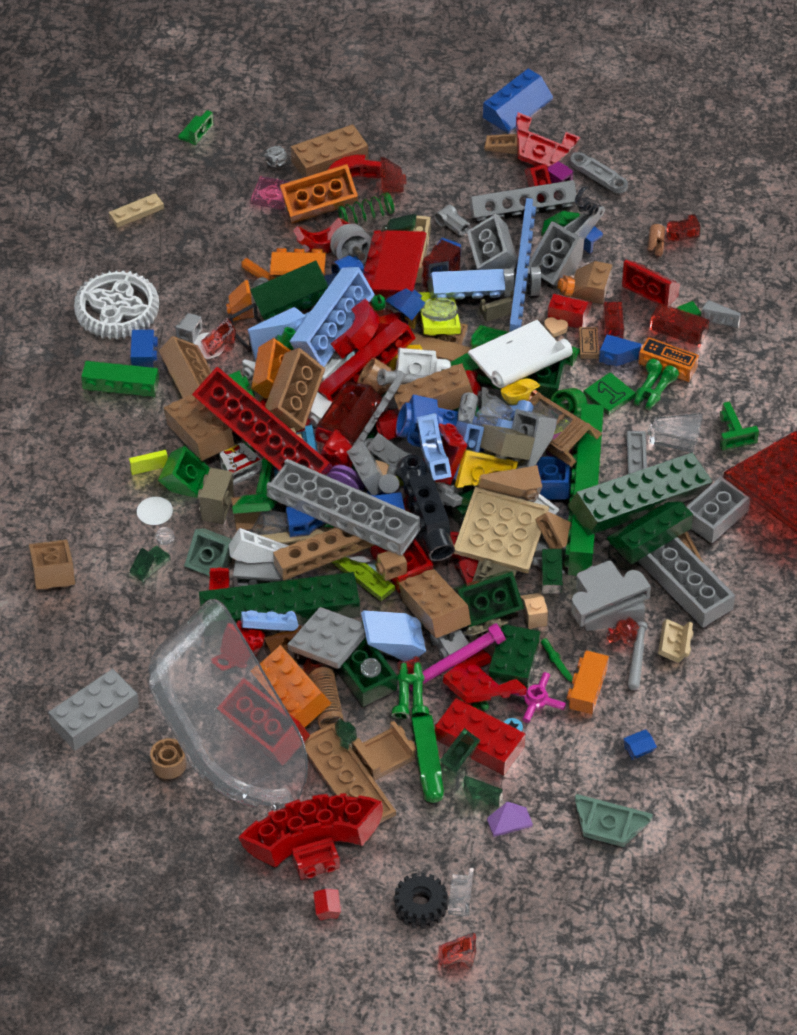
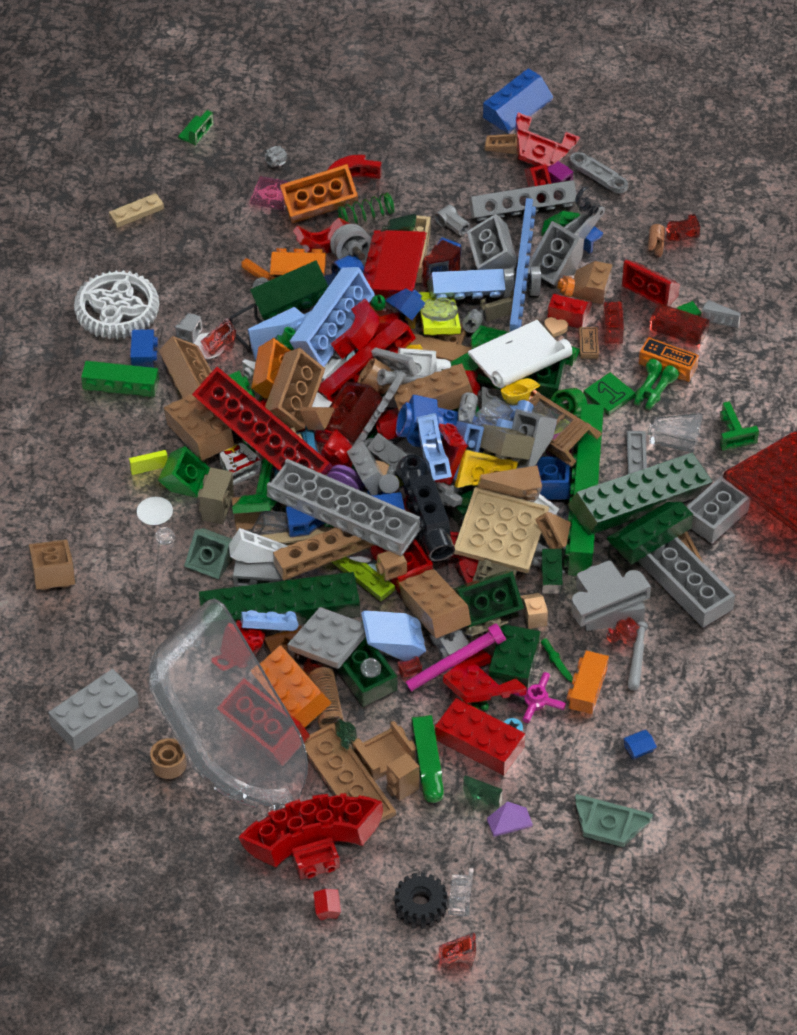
clear green slope [129,545,171,583] -> none
red bracket [209,567,230,590] -> none
orange slope [226,280,254,321] -> none
medium nougat brick [291,124,369,178] -> none
clear red slope [380,157,407,194] -> none
green piece [391,662,430,719] -> none
clear green slope [440,728,481,776] -> none
blue slope [599,335,642,367] -> none
tan bracket [658,619,693,663] -> none
none -> medium nougat slope [299,407,334,430]
none -> light grey tile [371,348,419,376]
none -> medium nougat brick [386,753,419,801]
none -> light grey hinge [463,309,484,333]

